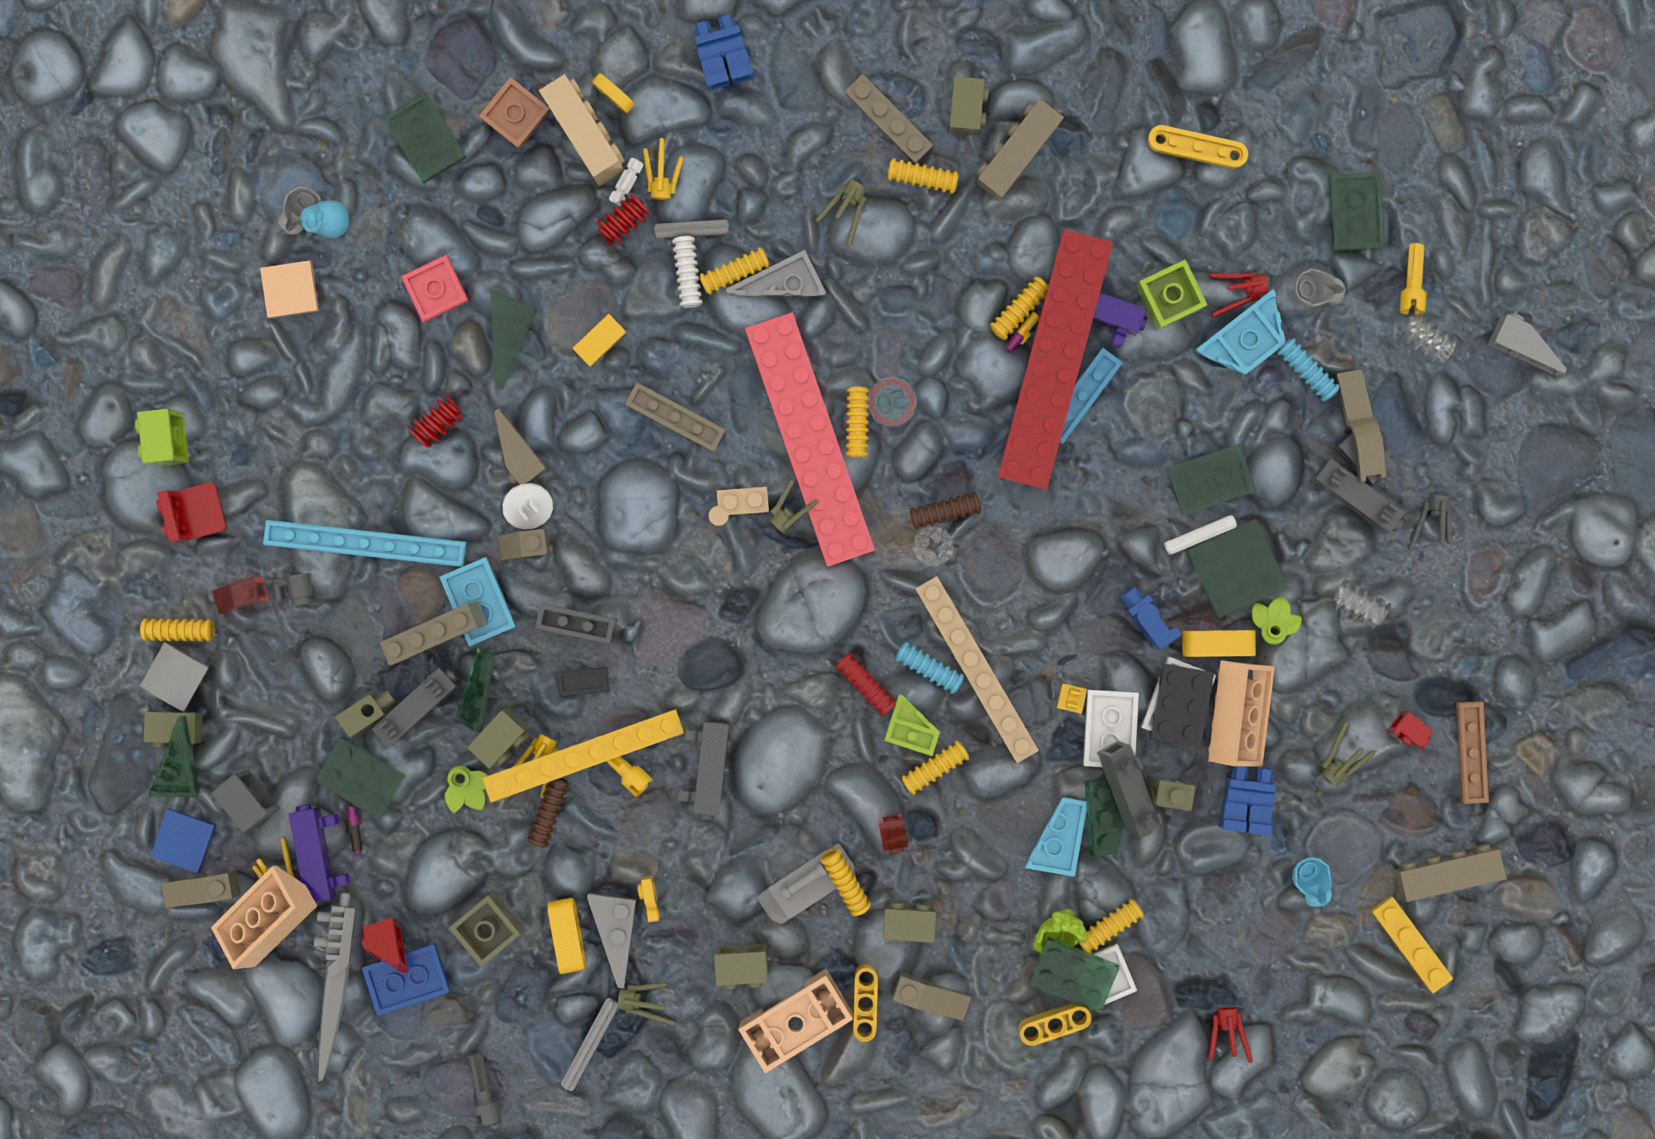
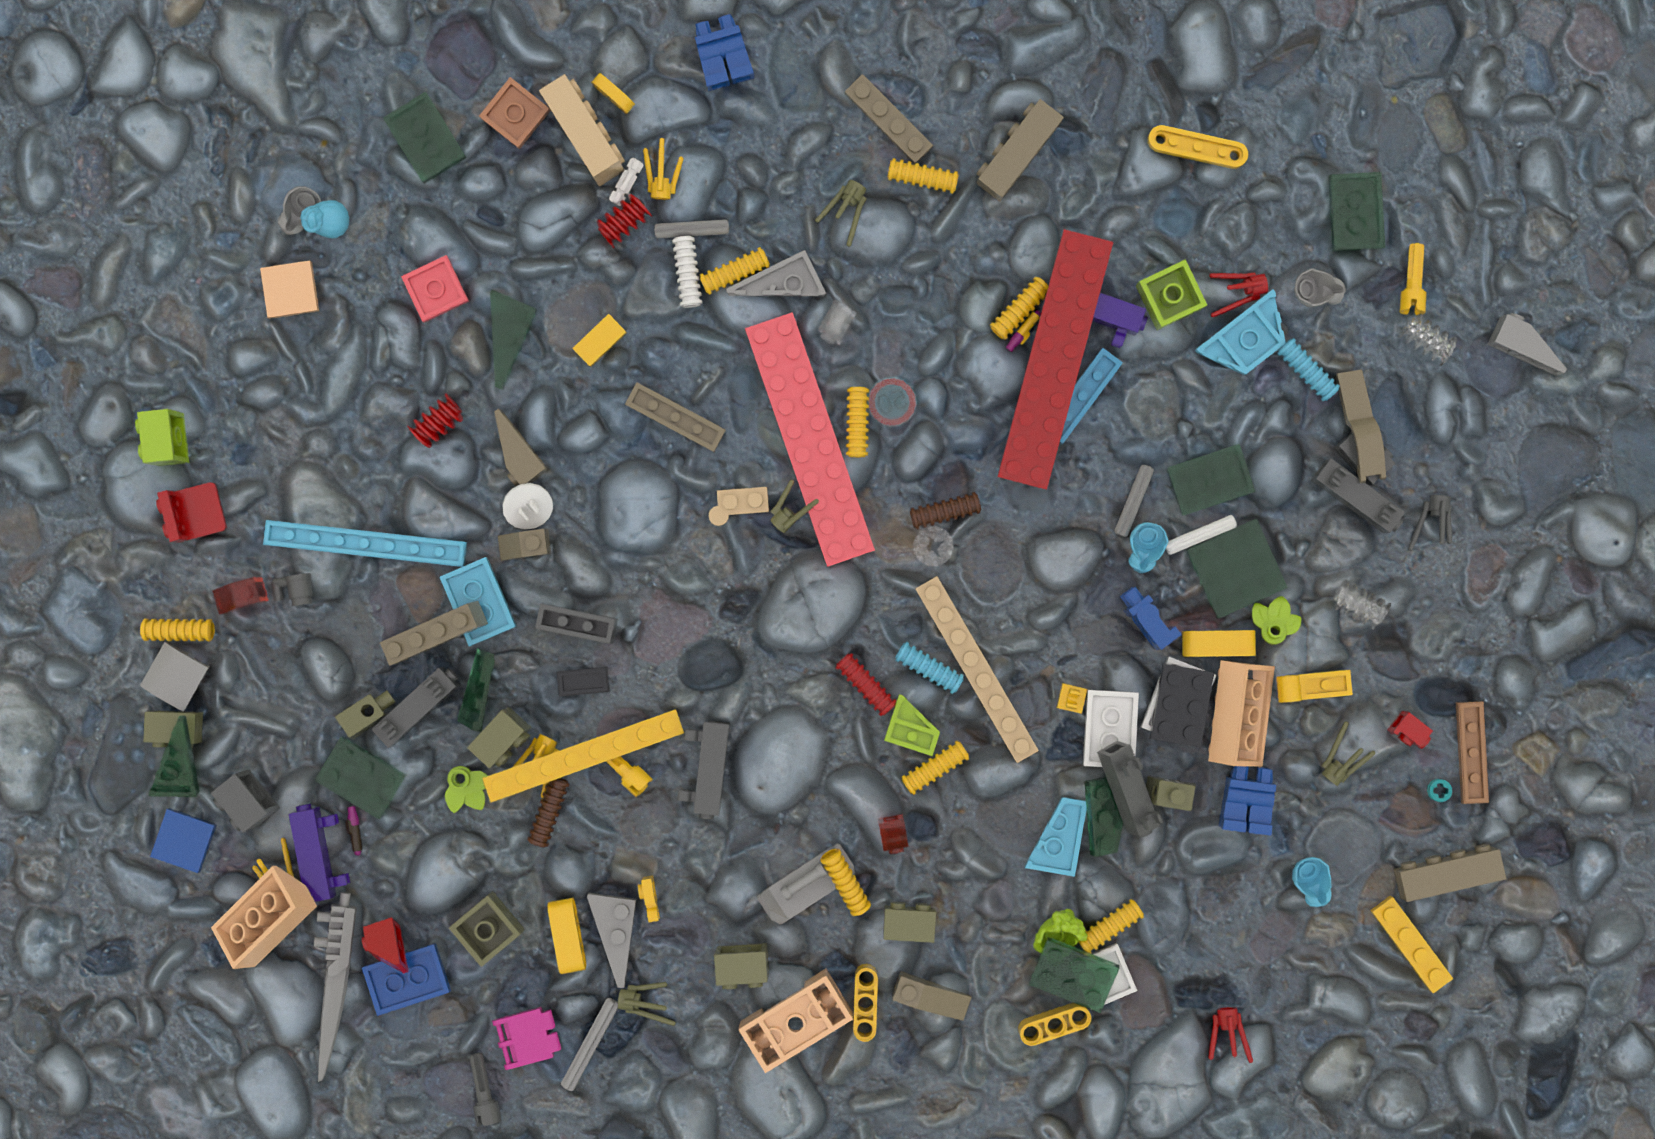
dark tan slope [161,869,241,908] -> none
olive brick [949,76,989,135] -> none
none -> dark pink plate [492,1007,562,1070]
none -> clear slope [819,299,857,345]
none -> light grey axle [1114,465,1154,537]
none -> medium azure hair [1129,522,1169,573]
none -> yellow plate [1276,670,1353,703]
none -> teal bush [1427,779,1452,802]

